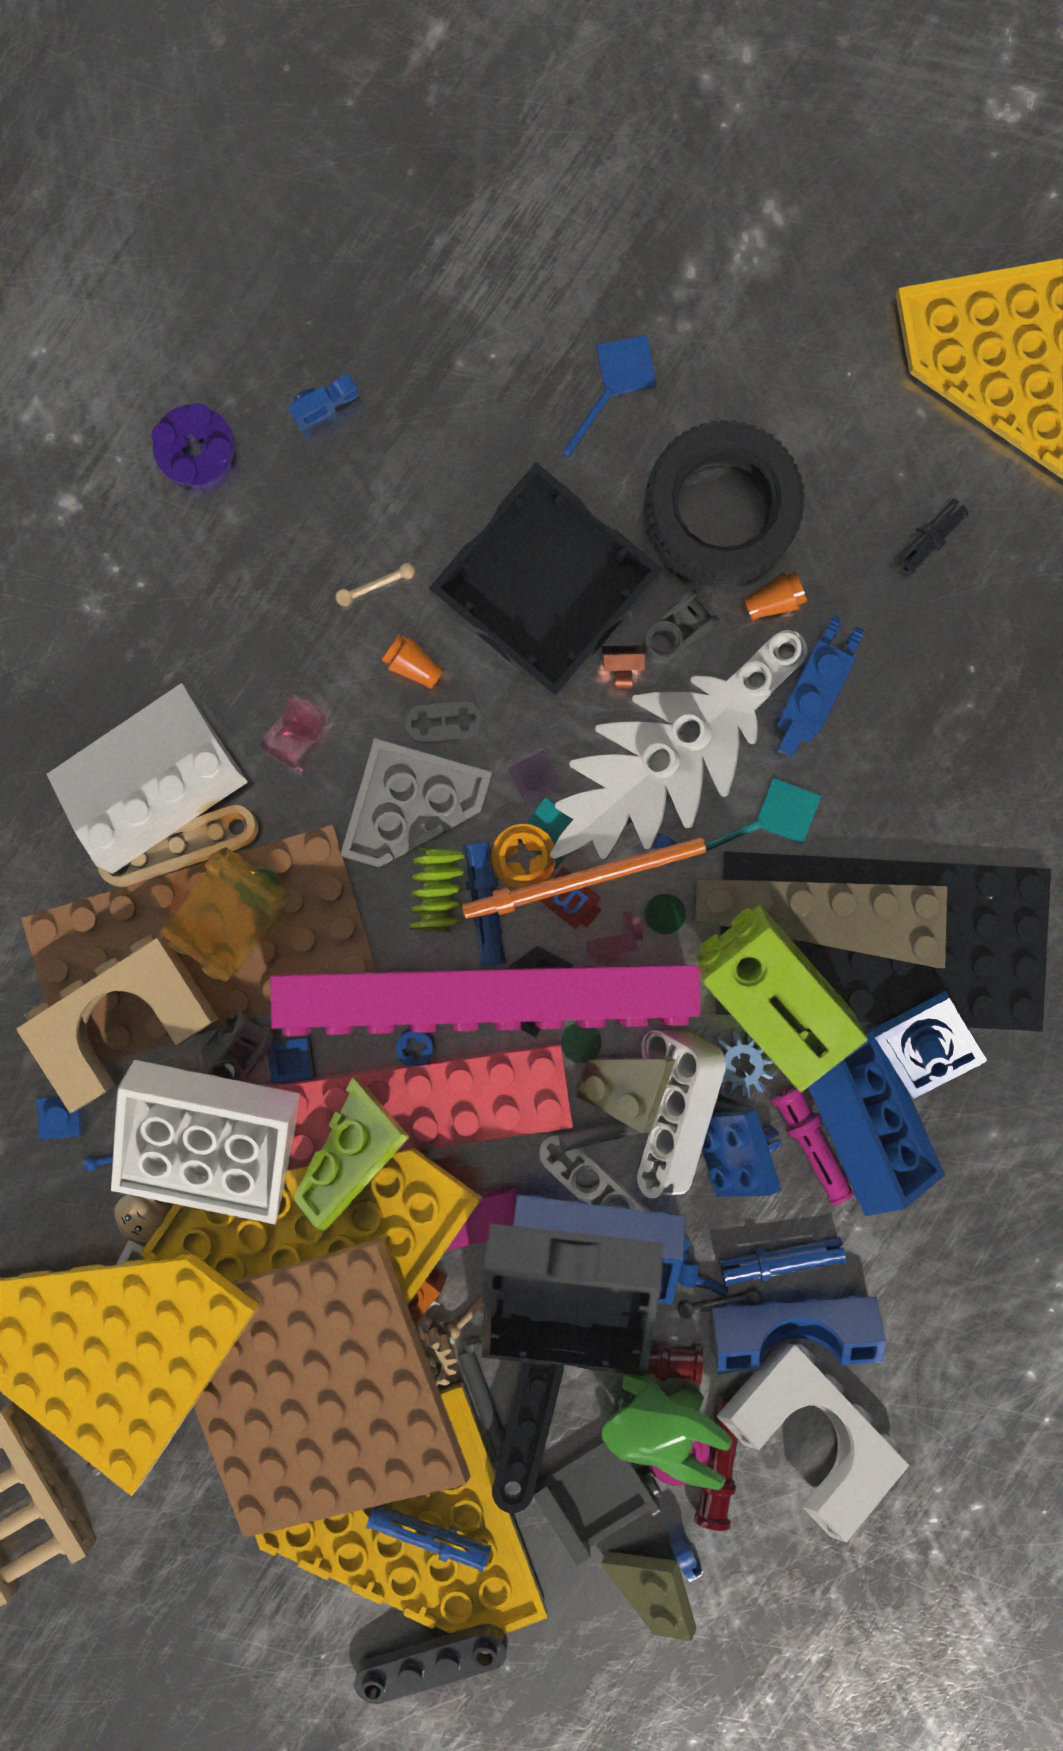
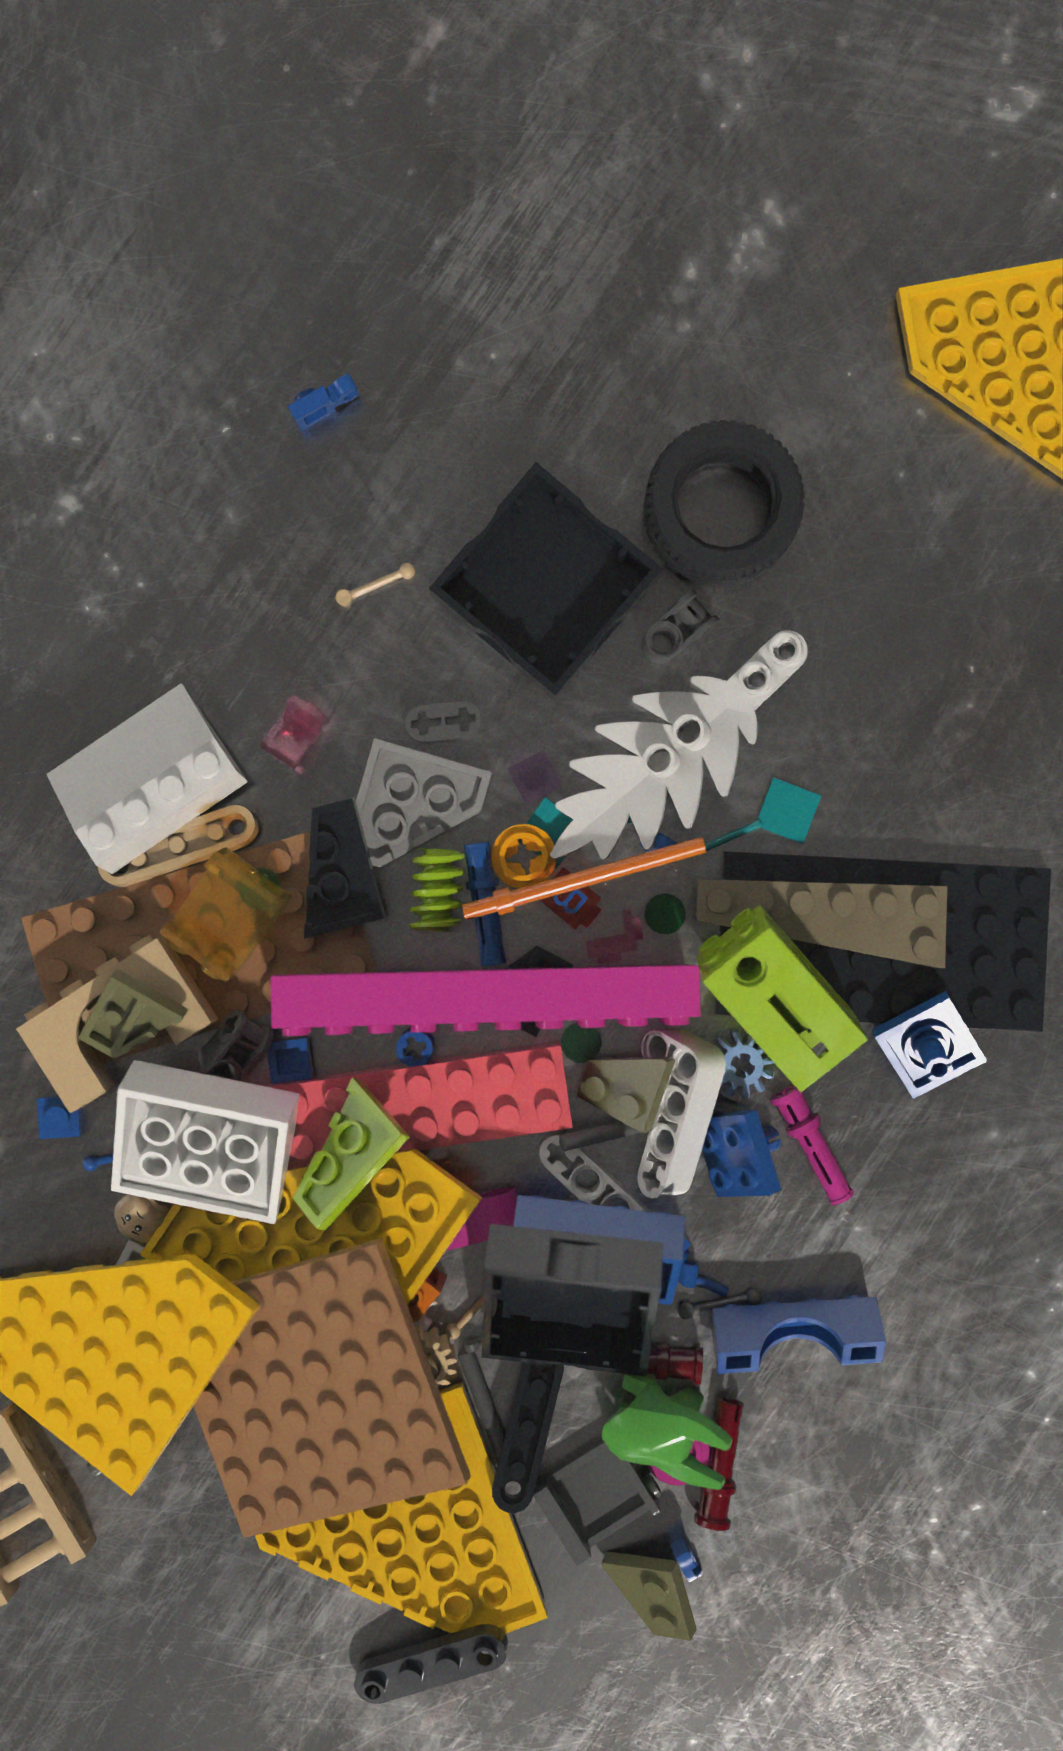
dark purple plate [151,403,236,489] -> none
blue pin [366,1505,491,1572] -> none
orange cone [381,633,444,689] -> none
blue piece [563,335,657,456] -> none
copper tile [602,645,645,689] -> none
white arch [717,1343,909,1543] -> none
blue pin [720,1237,846,1286] -> none
orange cone [743,571,808,621] -> none
blue hinge [775,615,864,758] -> none
blue slope [809,1027,945,1216] -> none
black pin [893,497,969,575] -> none
none -> olive wing [78,969,189,1059]
none -> black wing [304,798,385,938]

